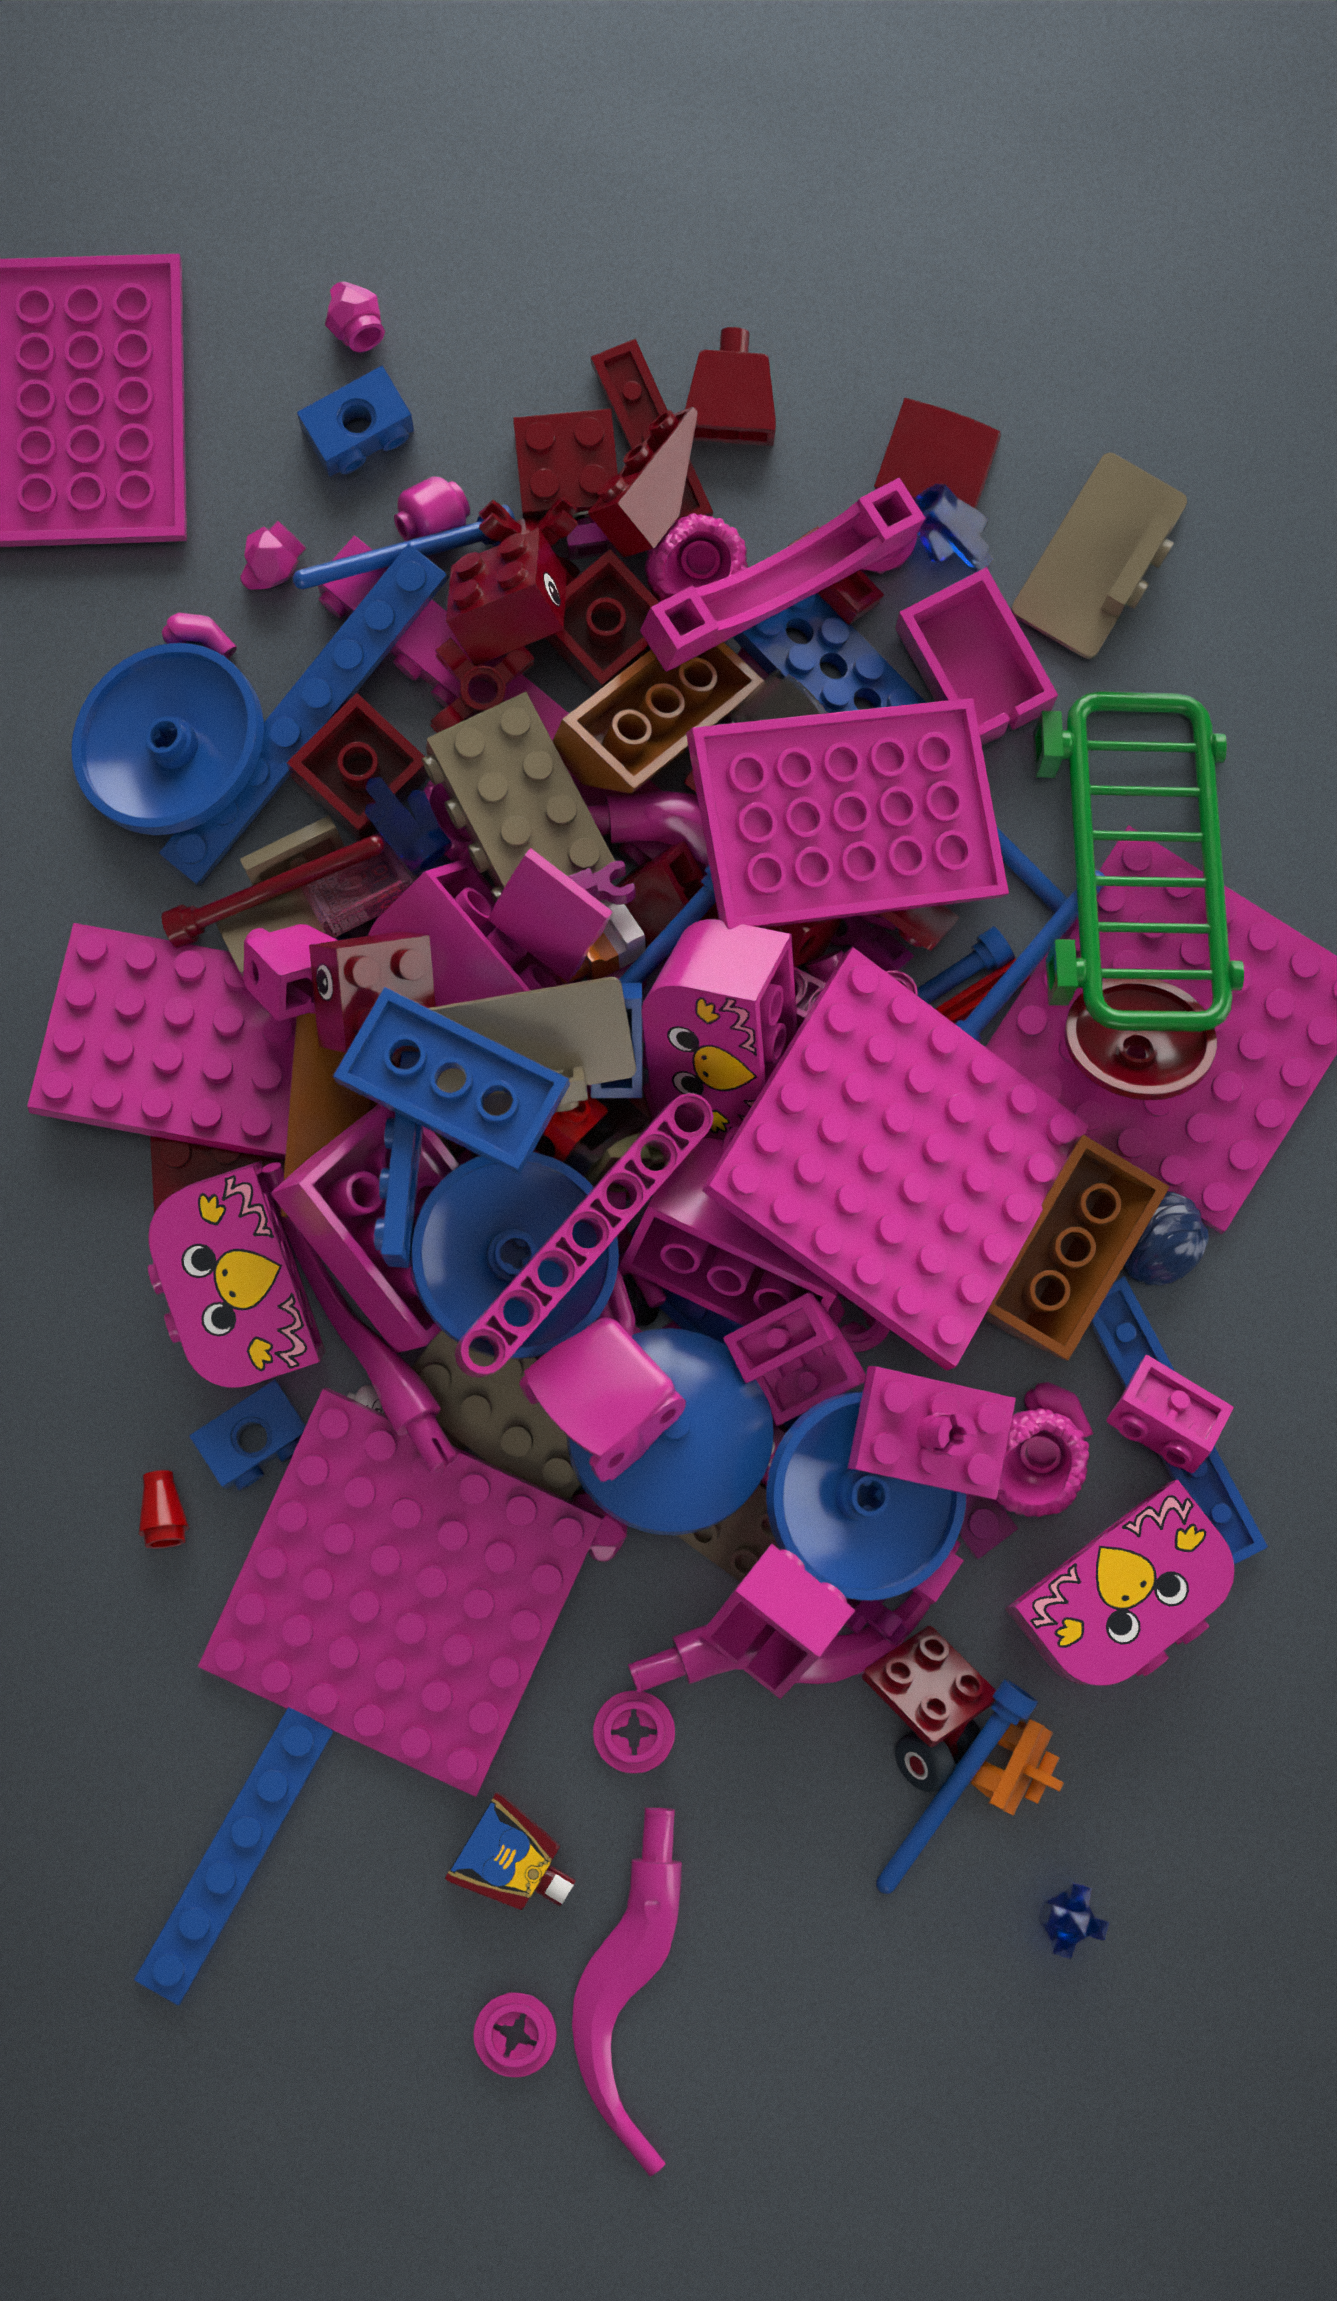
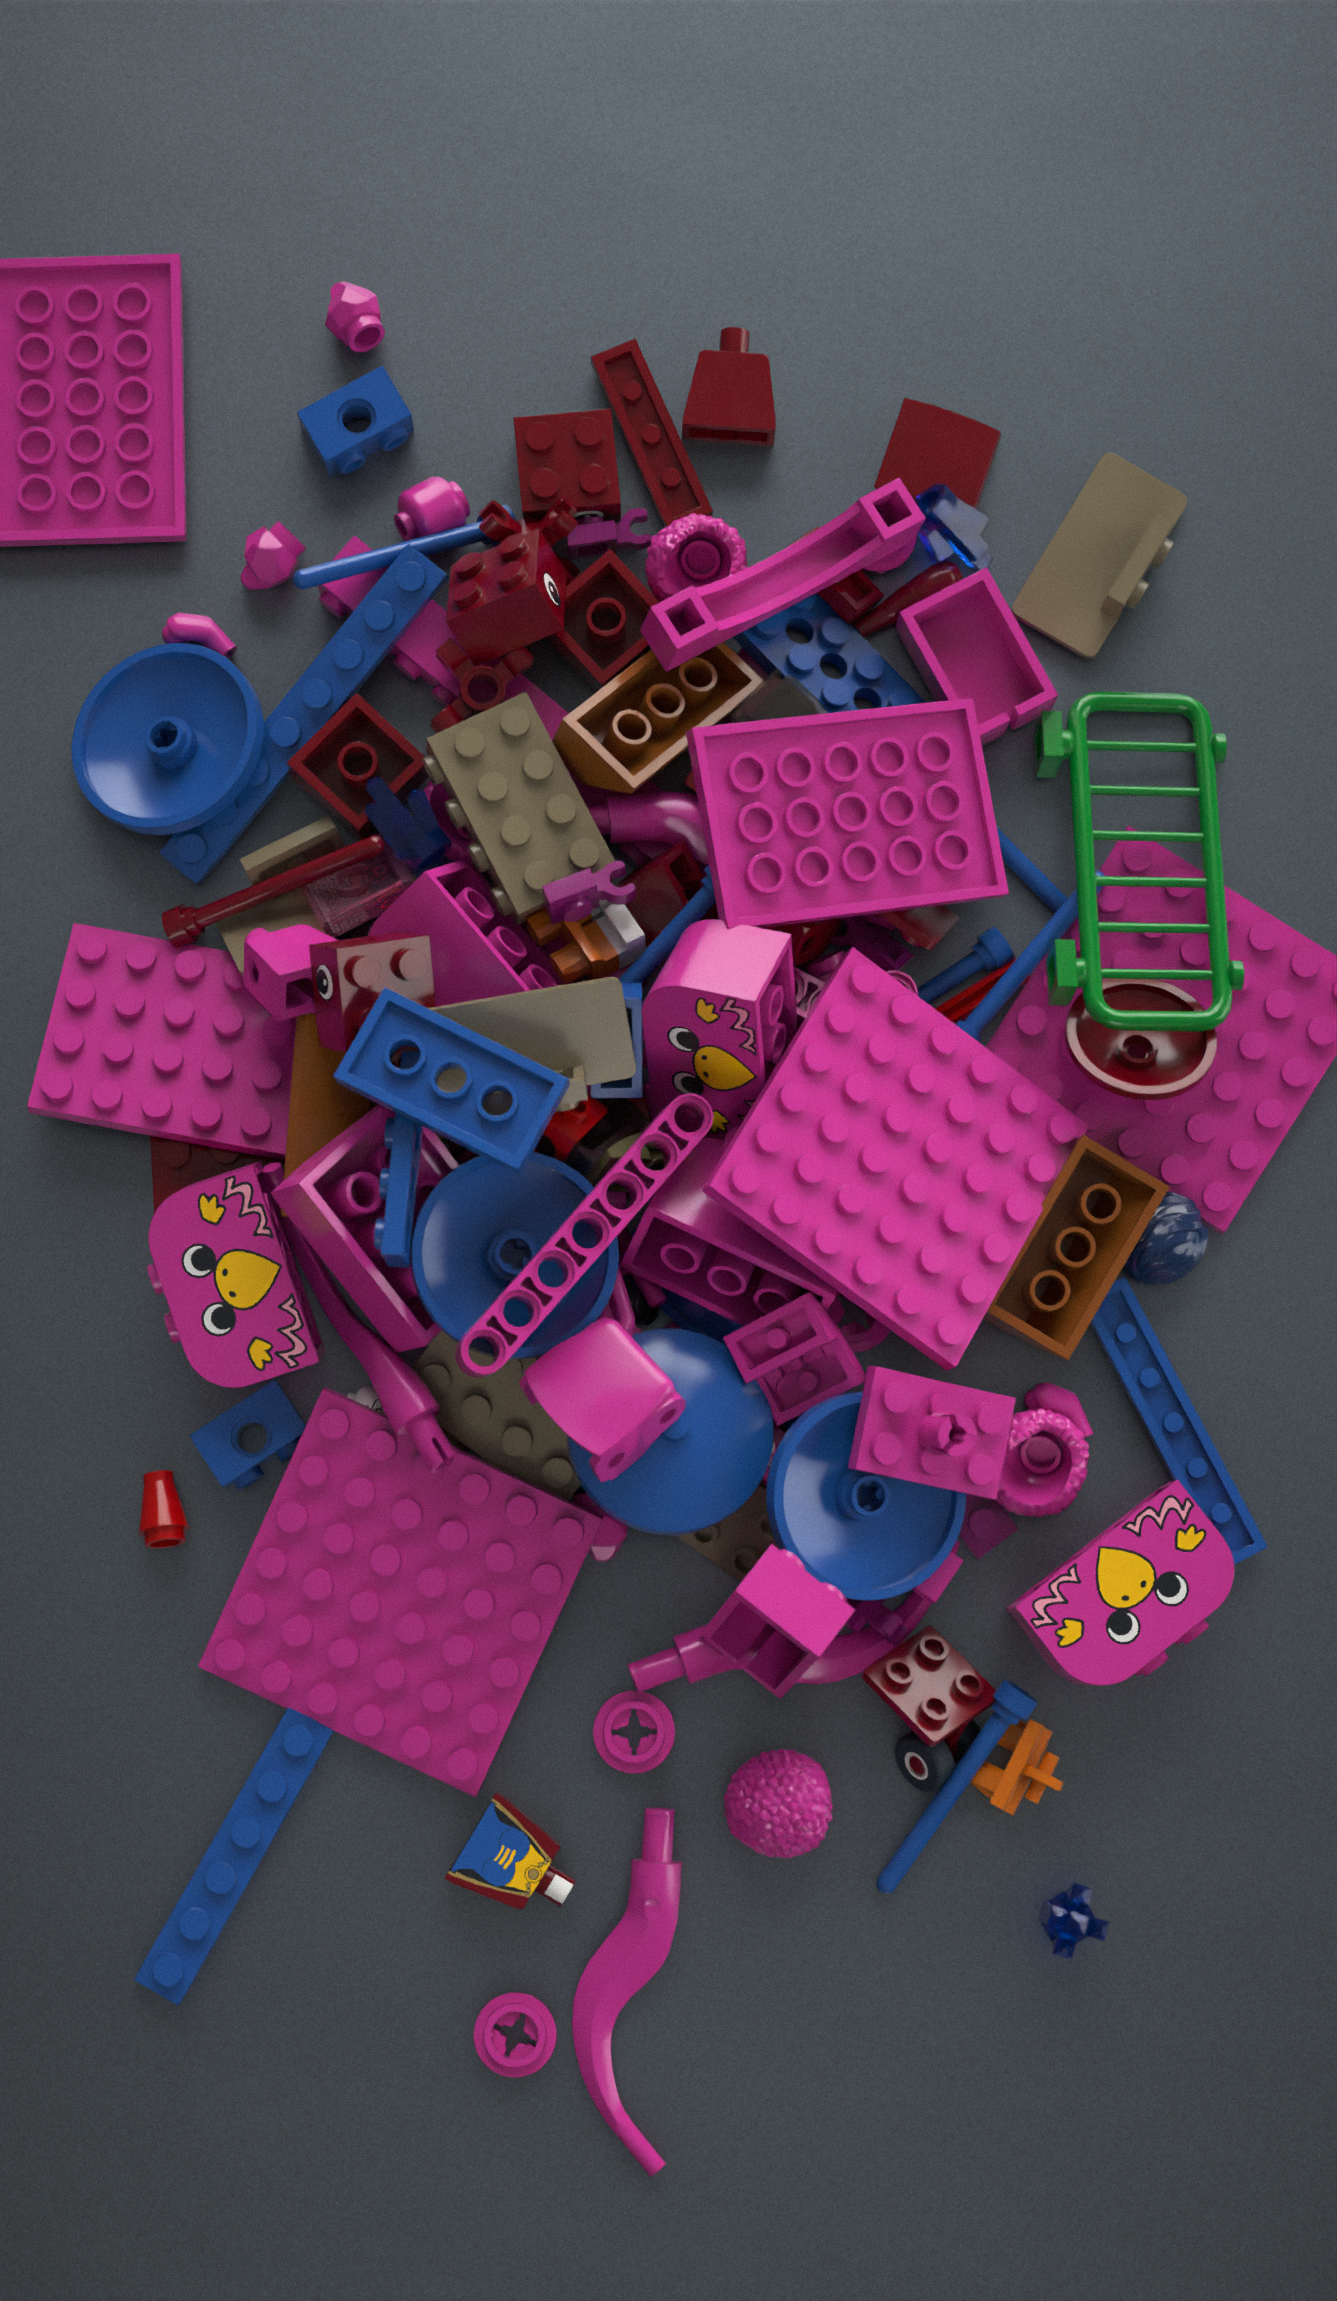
dark pink slope [488,848,613,982] -> none
slope [588,407,698,558] -> none
dark pink bracket [1106,1354,1234,1473] -> none
none -> dark pink hair [724,1749,833,1859]
none -> dark red piece [853,560,964,638]

